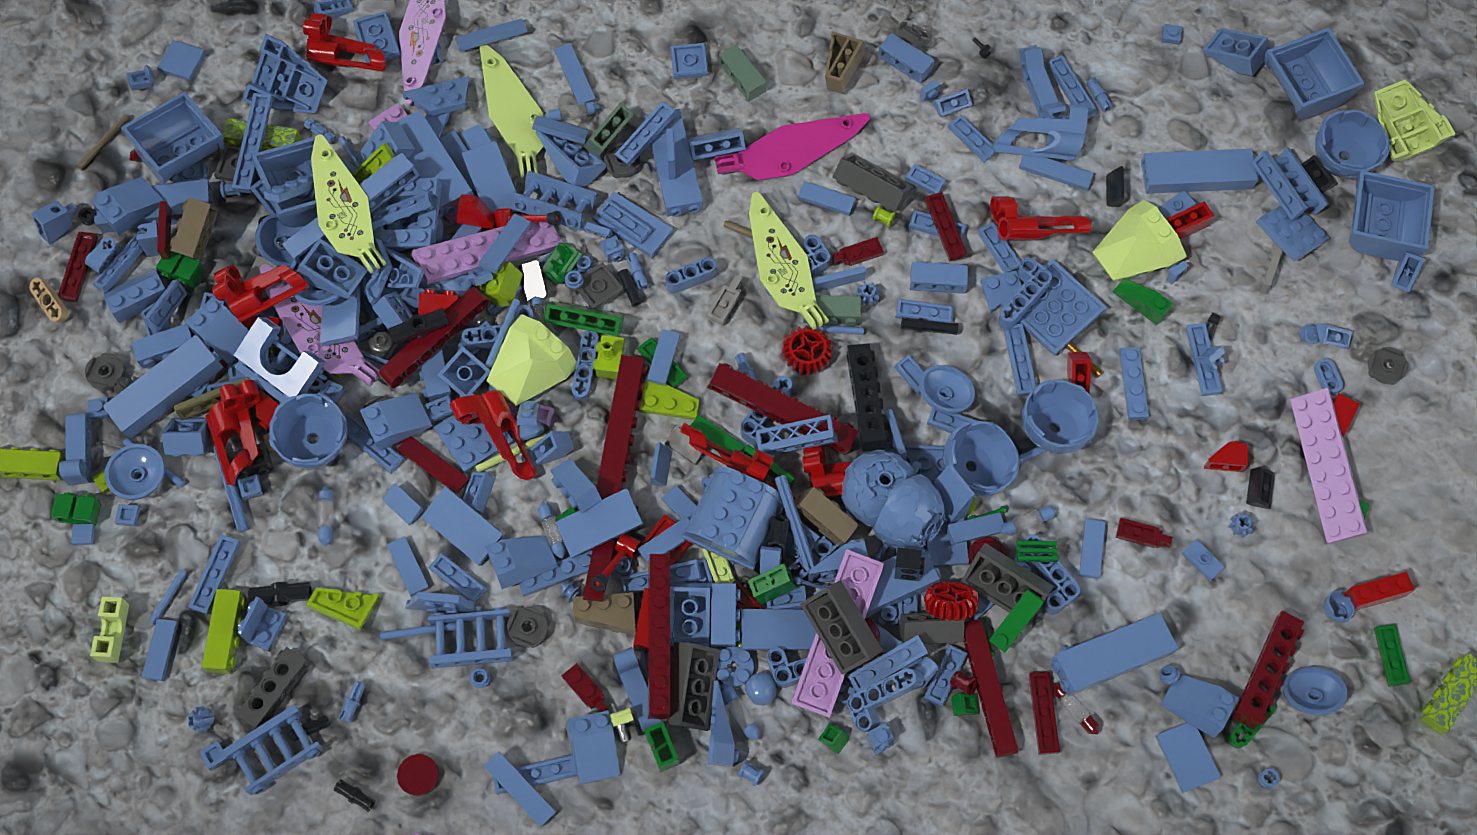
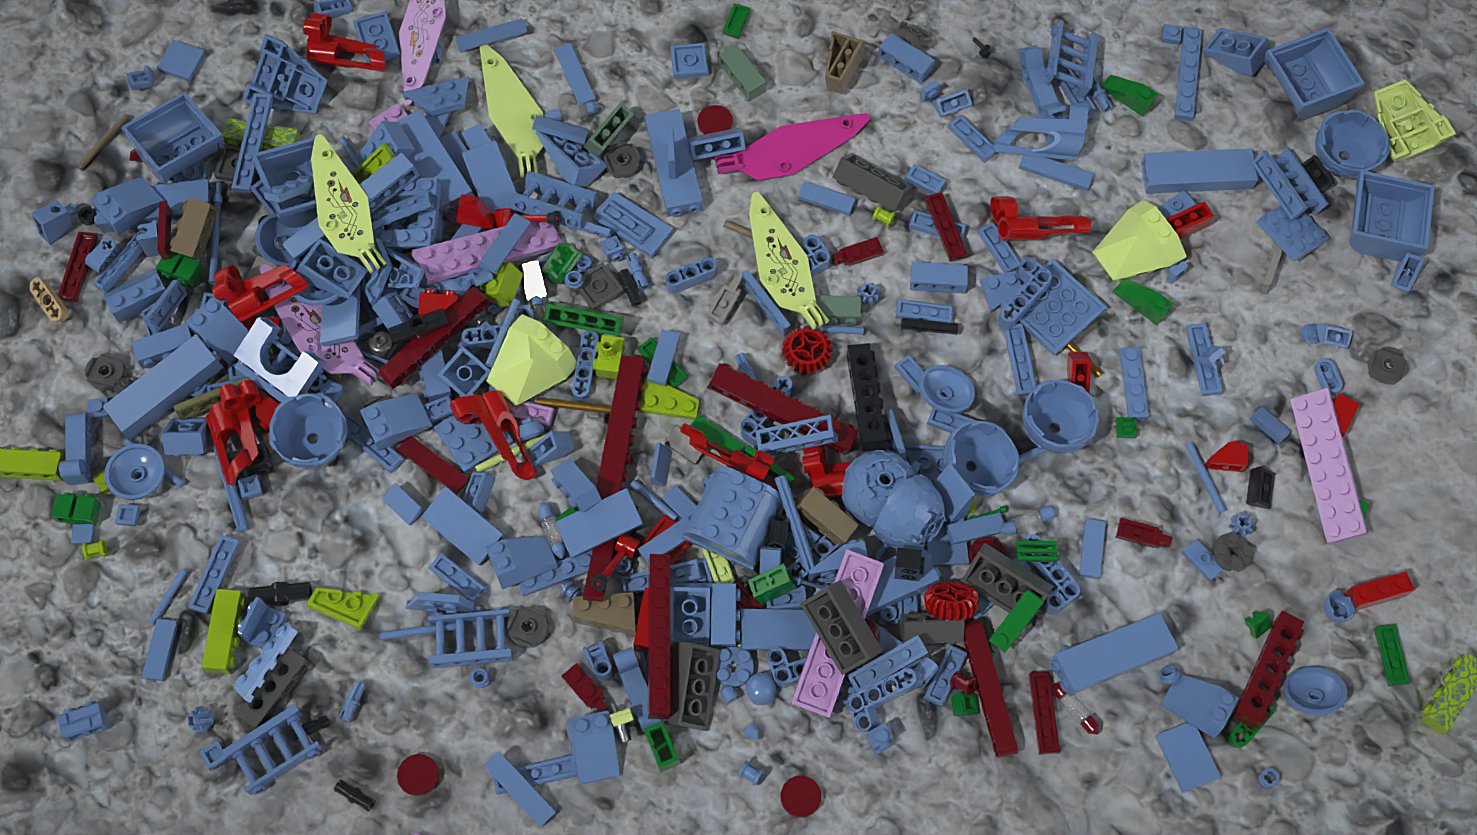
yellowish green arch [90,597,129,663] -> none
medium blue bush [220,181,243,198] -> none
medium blue axle [304,118,336,144] -> none
piece [318,486,334,546] -> none
medium blue tile [387,536,429,597] -> none
medium blue plate [517,401,540,425] -> none
medium blue plate [615,101,677,167] -> none
medium blue wedge [708,681,738,767] -> none
medium blue tile [812,266,866,293] -> none
green slope [818,723,849,754] -> none
black slope [1106,166,1124,207] -> none
black hand [1207,312,1221,340] -> none
none -> medium blue brick [57,701,109,742]
none -> lime bush [82,539,108,561]
none -> medium blue bar [209,182,223,284]
none -> light blue wing [234,623,298,703]
none -> pearl gold bar [536,398,612,414]
none -> medium blue piece [583,640,613,682]
none -> medium blue bar [630,480,679,521]
none -> dark red tile [697,105,733,135]
none -> green tile [723,3,750,39]
none -> medium blue tile [742,269,791,336]
none -> dark red tile [780,776,821,818]
none -> medium blue fence [1044,20,1099,98]
none -> green slope [1101,74,1158,117]
none -> green tile [1115,417,1137,439]
none -> medium blue plate [1174,26,1202,121]
none -> medium blue bar [1185,442,1226,514]
none -> dark grey plate [1212,532,1254,572]
none -> green tile [1245,611,1271,639]
none -> medium blue slope [1249,406,1291,444]

